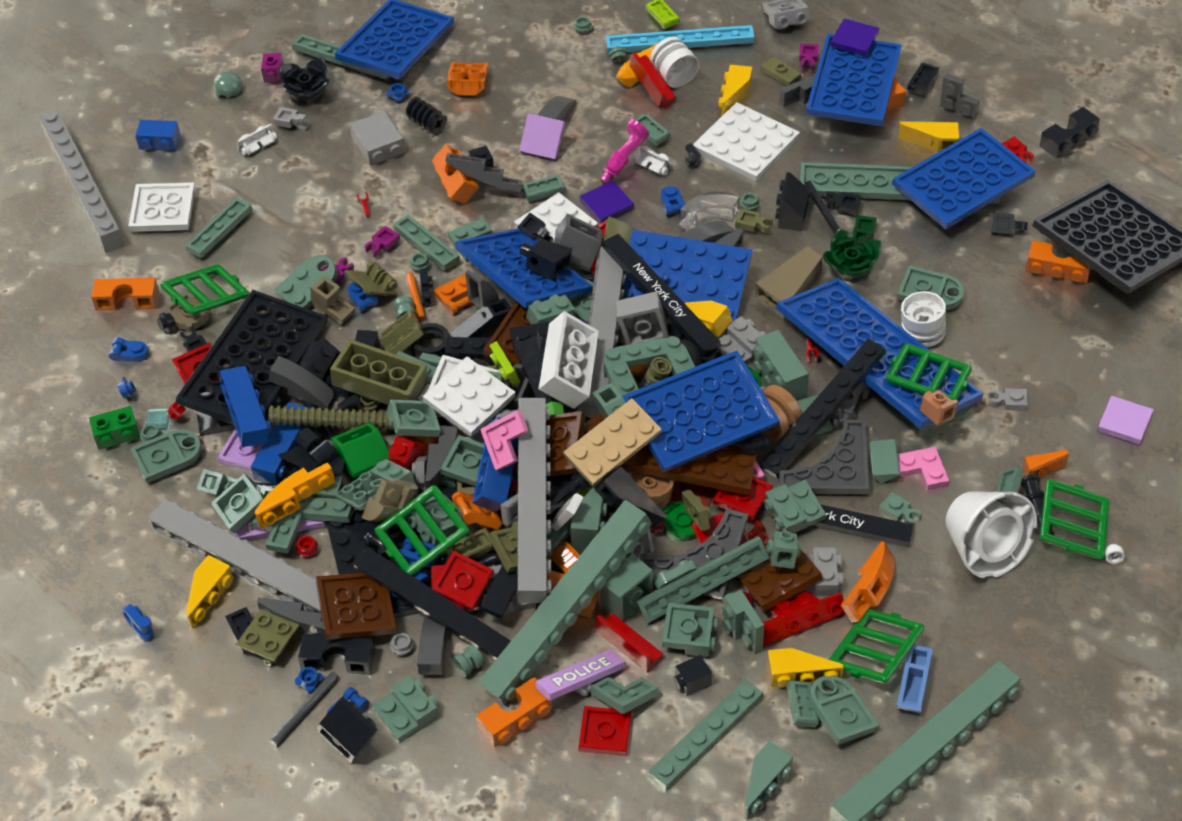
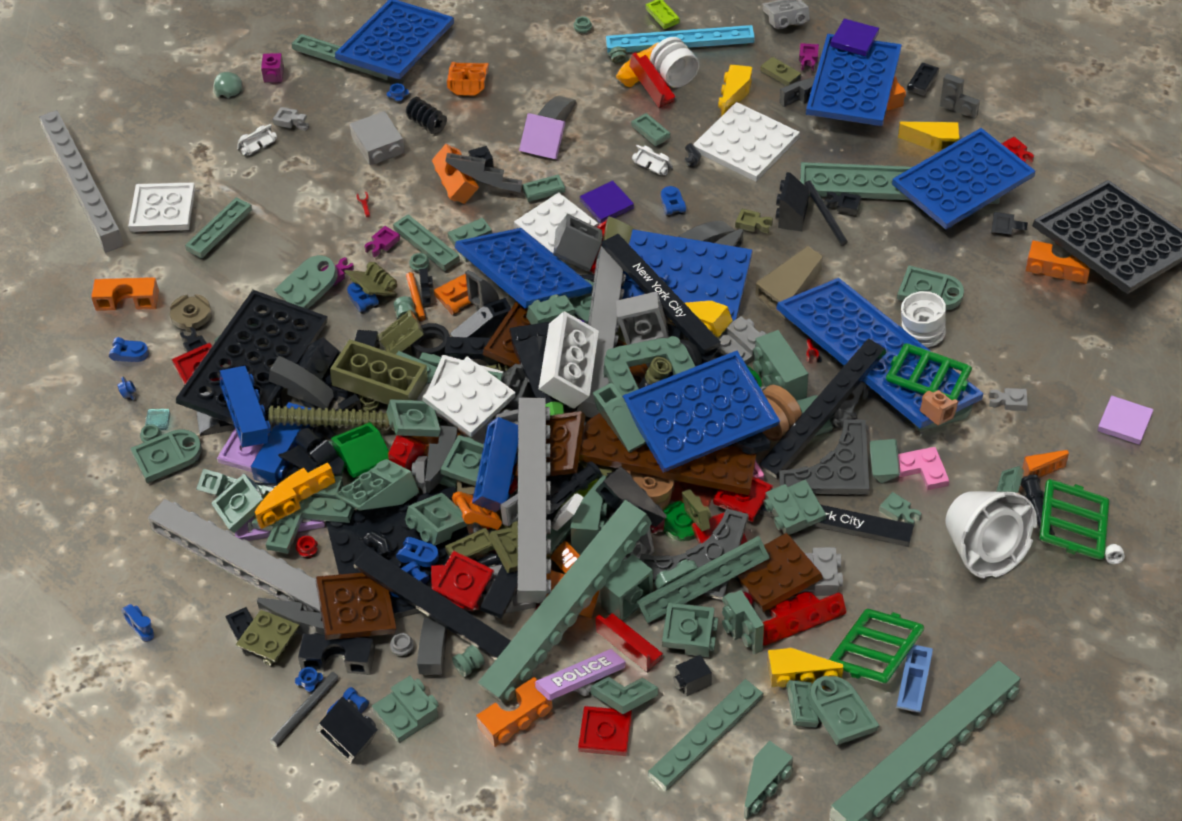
green brick [89,406,140,450] -> none
blue brick [135,120,181,151] -> none
black plate [157,312,175,333] -> none
green bar [160,264,250,316] -> none
red plate [167,402,186,421] -> none
yellow slope [186,555,234,628] -> none
black brick [280,57,330,104] -> none
dark tan brick [310,275,355,325] -> none
dark tan brick [362,479,418,523] -> none
green bar [375,485,470,576] -> none
bright pink plate [480,410,529,470] -> none
lime plate [489,341,520,386] -> none
black plate [517,213,553,242] -> none
black torso [520,240,573,281] -> none
tan plate [563,398,662,487] -> none
dark pink piece [600,119,649,184] -> none
clear arch [679,191,740,234] -> none
sand green plate [740,193,760,211] -> none
clear red plate [748,520,769,545] -> none
sand green brick [766,531,801,569] -> none
dark green brick [823,228,882,281] -> none
orange slope [841,541,895,622] -> none
dark green slope [853,215,877,242] -> none
black arch [1039,107,1100,159] -> none

